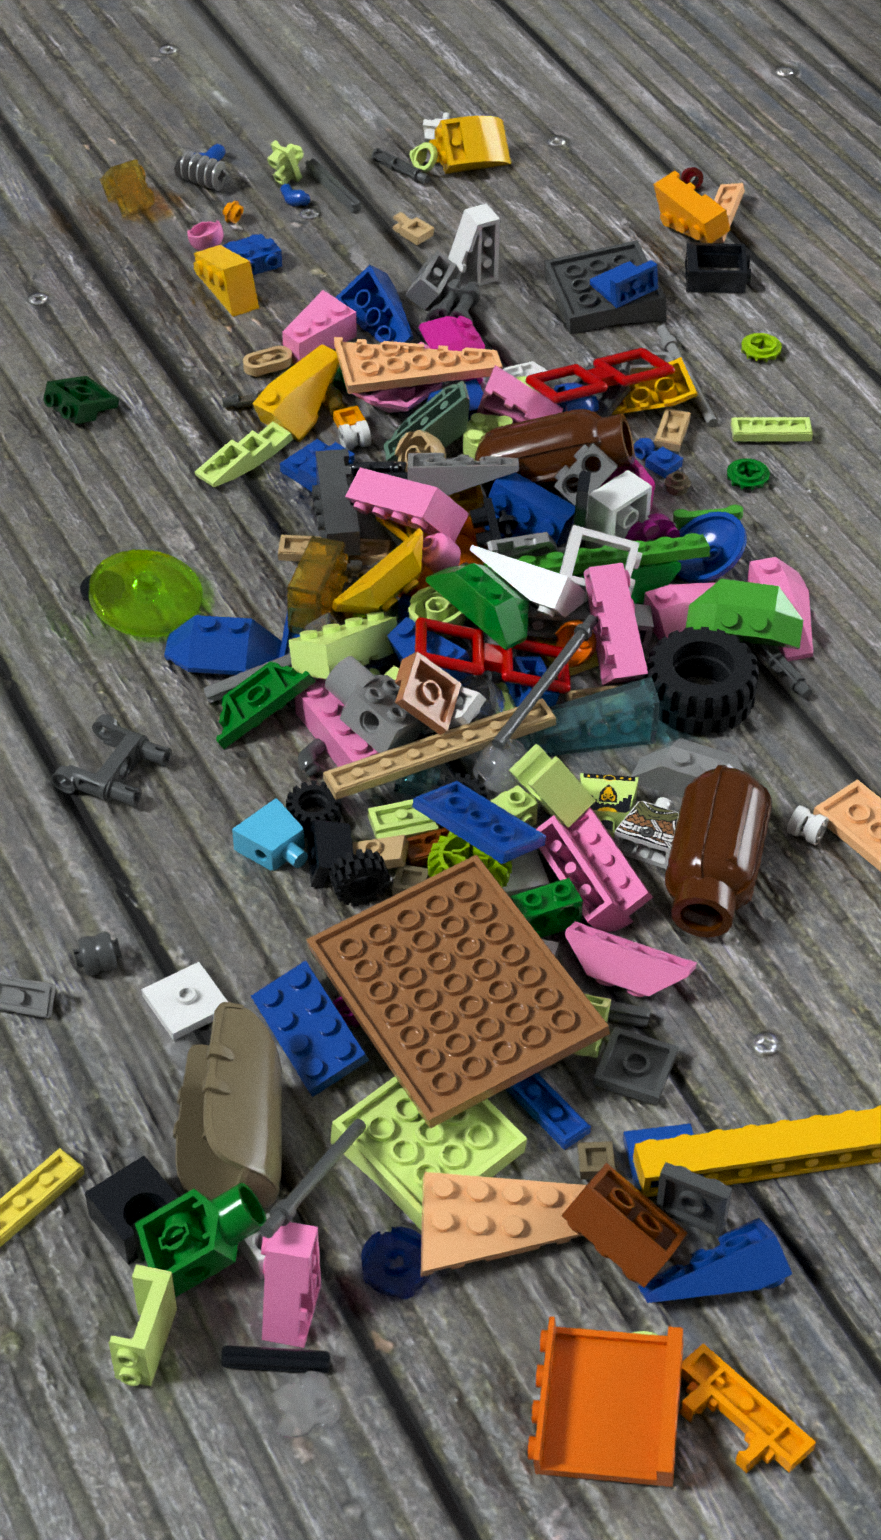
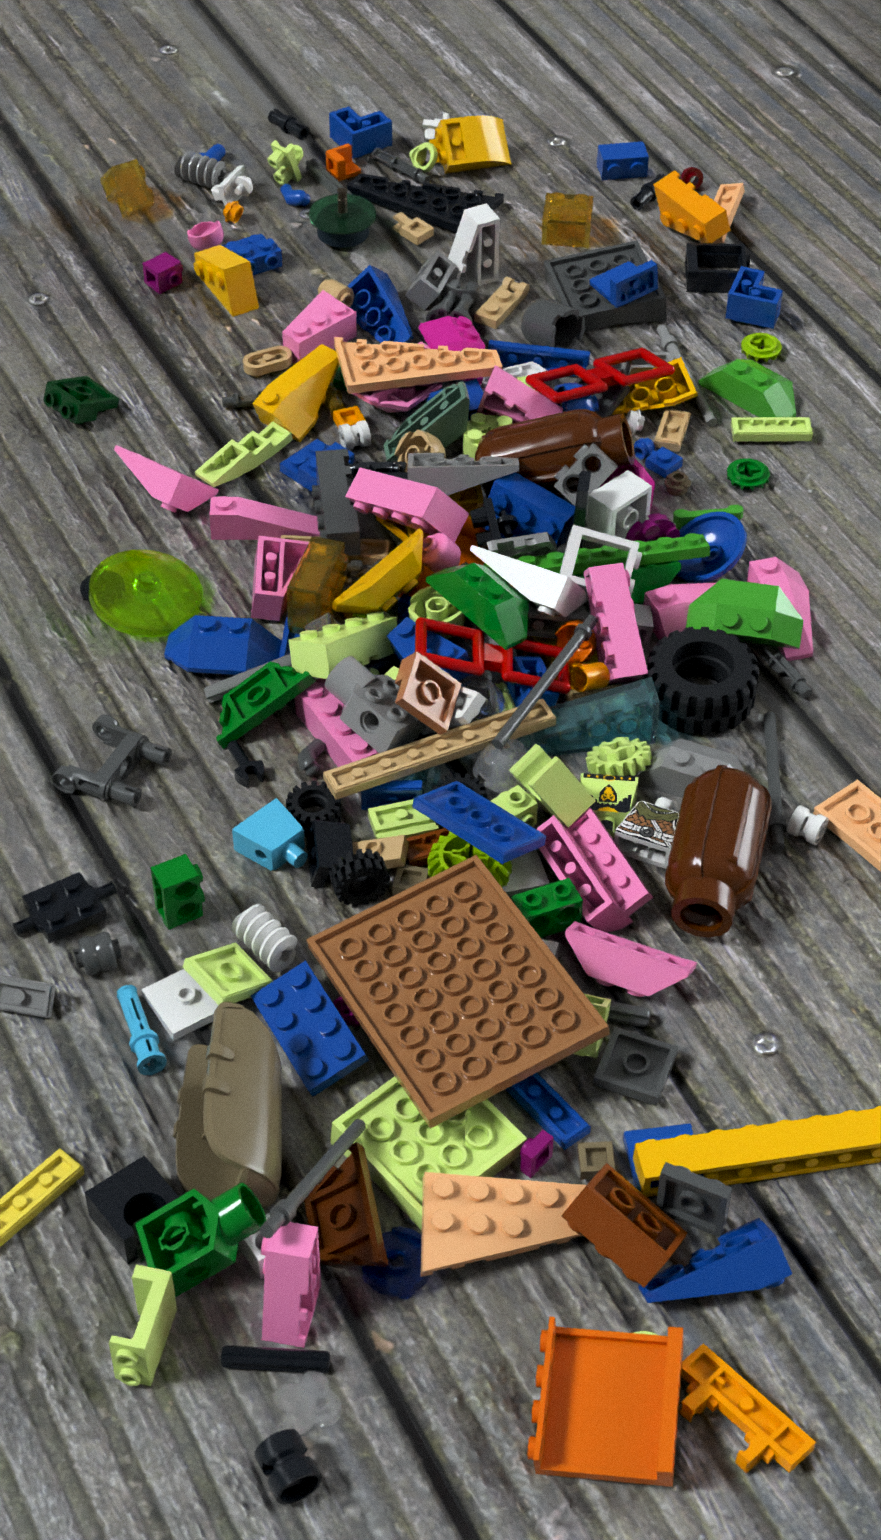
none -> black plate [12,872,117,943]
none -> bright pink wedge [114,445,219,513]
none -> medium azure pin [116,985,167,1075]
none -> magenta brick [143,252,183,294]
none -> green brick [150,854,205,930]
none -> yellowish green plate [183,942,273,1005]
none -> bright pink wedge [209,496,320,540]
none -> white hips [211,165,253,206]
none -> black bar [227,740,265,788]
none -> white piece [230,904,297,972]
none -> bright pink wedge [251,536,314,621]
none -> black wheel [254,1429,322,1505]
none -> black pin [268,109,309,140]
none -> reddish brown wing [304,1142,388,1267]
none -> clear green piece [309,188,376,248]
none -> tan brick [318,279,354,307]
none -> orange panel [326,143,361,182]
none -> blue brick [329,107,392,159]
none -> black wing [347,174,504,233]
none -> blue tile [361,780,422,810]
none -> tan plate [474,276,530,329]
none -> blue tile [488,340,590,377]
none -> magenta plate [520,1130,554,1178]
none -> dark grey cylinder [521,298,585,349]
none -> clear yellow brick [541,192,594,248]
none -> light orange piece [554,662,610,692]
none -> yellowish green gear [586,737,652,776]
none -> blue brick [597,141,649,180]
none -> white plate [626,409,645,435]
none -> black pin [630,174,665,211]
none -> bright green wedge [698,359,796,417]
none -> blue brick [725,266,783,329]
none -> dark grey bar [764,712,786,851]

